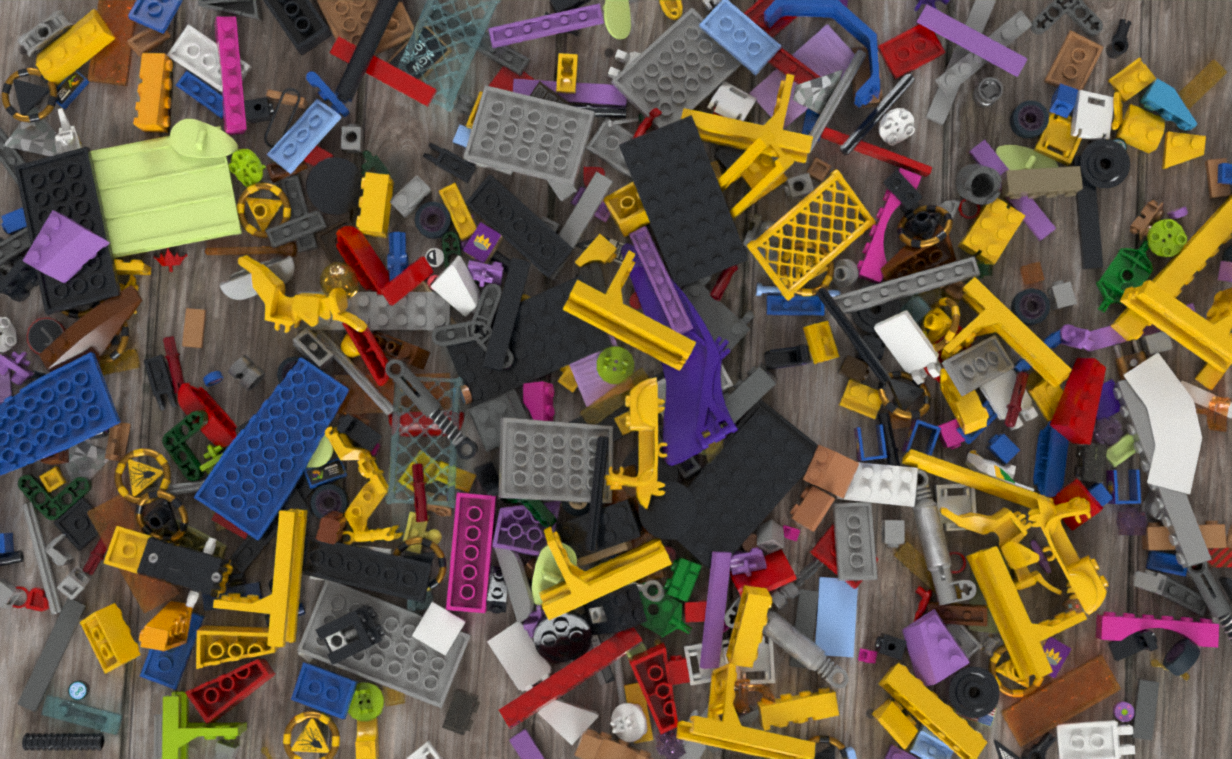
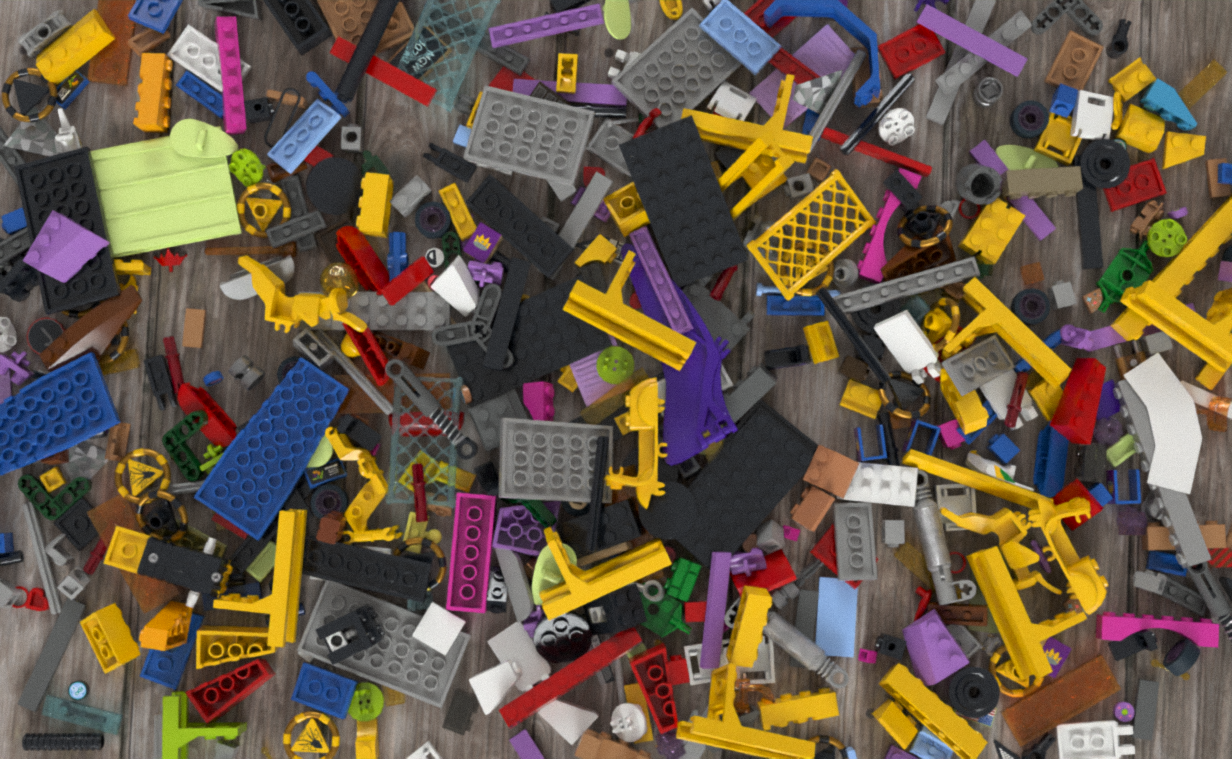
none -> yellowish green tile [246,540,276,583]
none -> white slope [469,657,523,715]
none -> medium nougat tile [1081,288,1102,314]
none -> red tile [1103,158,1167,212]

